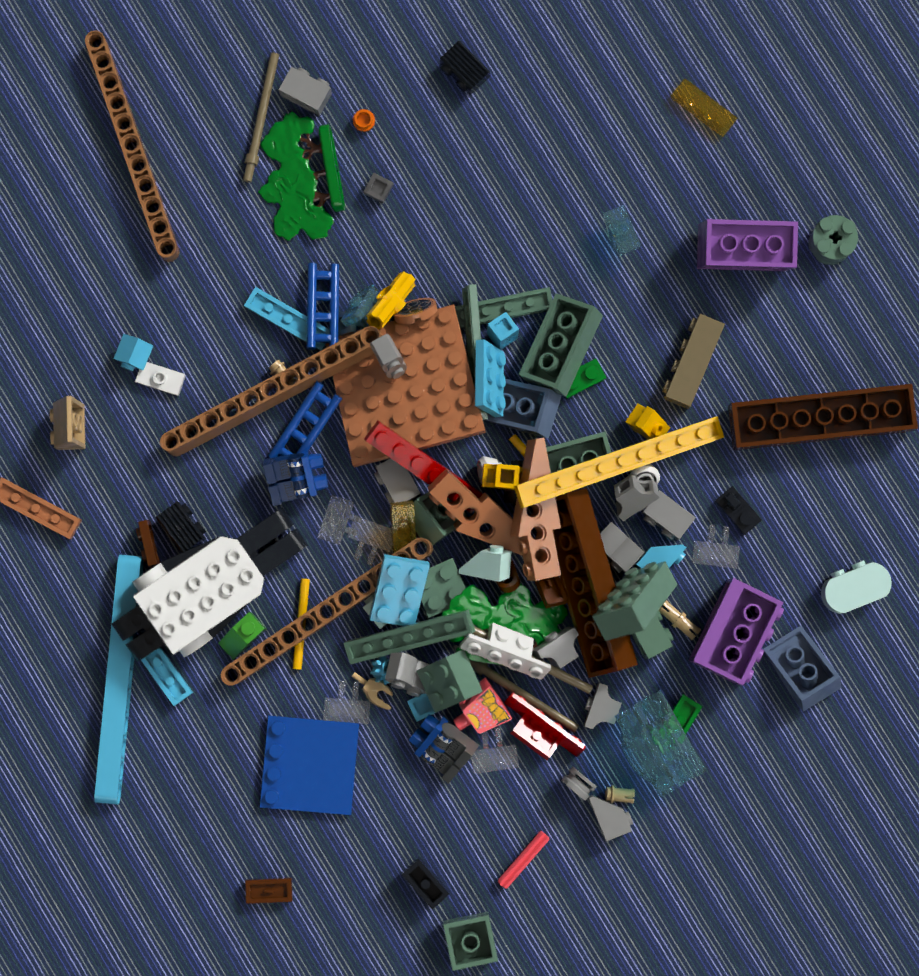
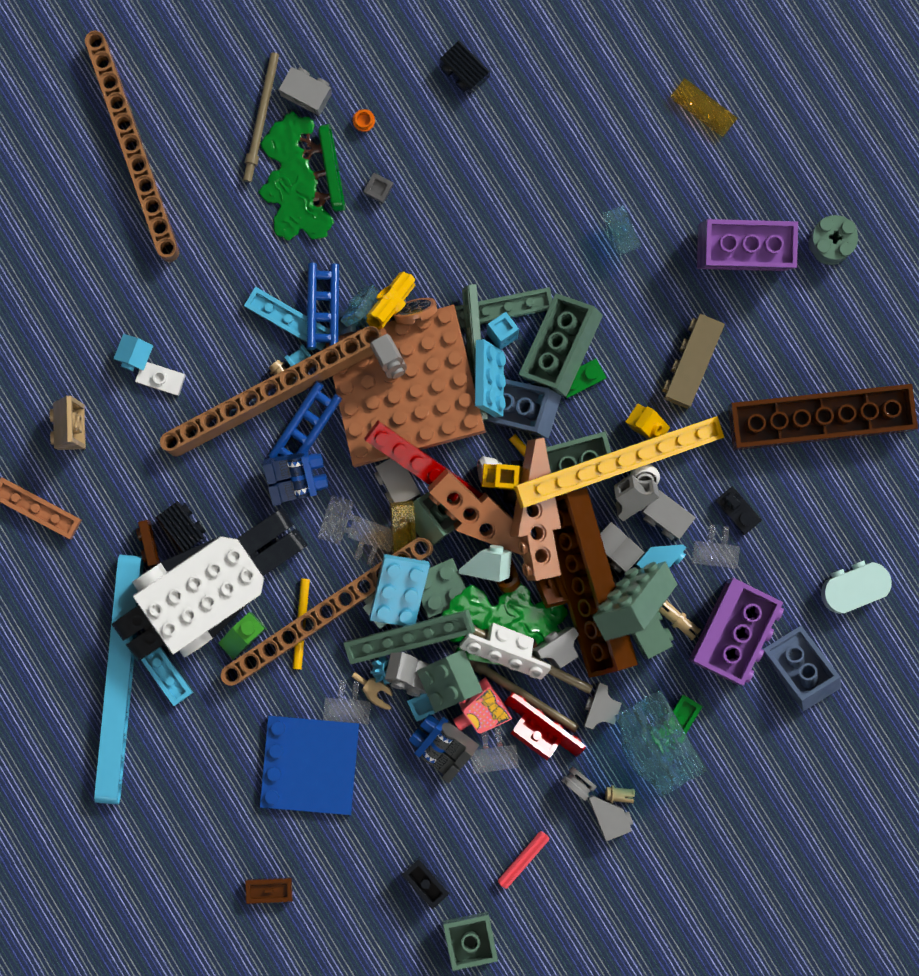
none -> medium azure bush [285,344,311,366]

